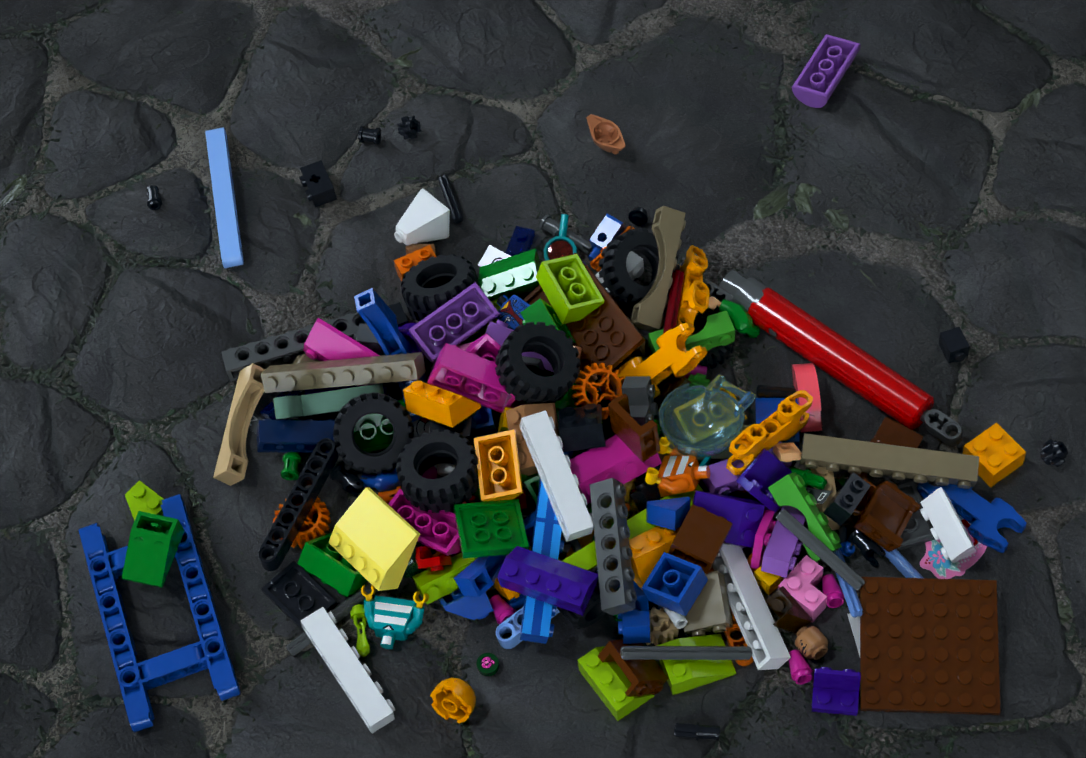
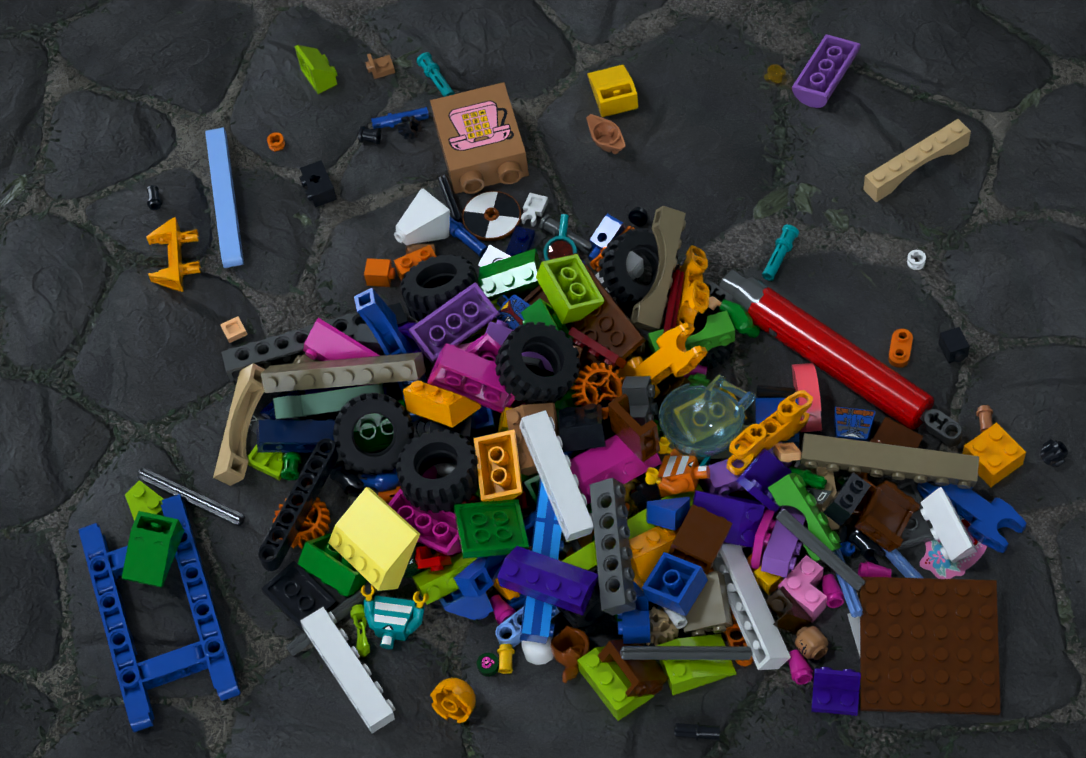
none -> black axle [137,468,245,526]
none -> light orange hose [146,217,201,292]
none -> light nougat plate [220,316,247,343]
none -> lime wing [247,444,285,481]
none -> orange bush [267,132,285,152]
none -> lime slope [294,45,338,94]
none -> orange brick [364,258,395,287]
none -> medium nougat bracket [365,54,395,79]
none -> blue pin [371,107,429,129]
none -> teal pin [416,52,455,97]
none -> medium nougat brick [430,82,529,194]
none -> blue pin [449,216,488,257]
none -> piece [463,191,521,241]
none -> yellow pin [497,644,515,674]
none -> white plate [521,193,548,227]
none -> white hair [522,636,554,665]
none -> dark orange hair [551,626,590,683]
none -> dark red plate [568,327,627,369]
none -> yellow slope [587,65,638,117]
none -> teal pin [762,224,799,281]
none -> clear yellow plate [764,64,786,84]
none -> torso [834,407,875,442]
none -> dark pink cone [858,561,892,577]
none -> tan arch [864,119,971,202]
none -> orange plate [888,329,913,368]
none -> white bush [907,250,926,270]
none -> nougat pin [976,405,993,433]

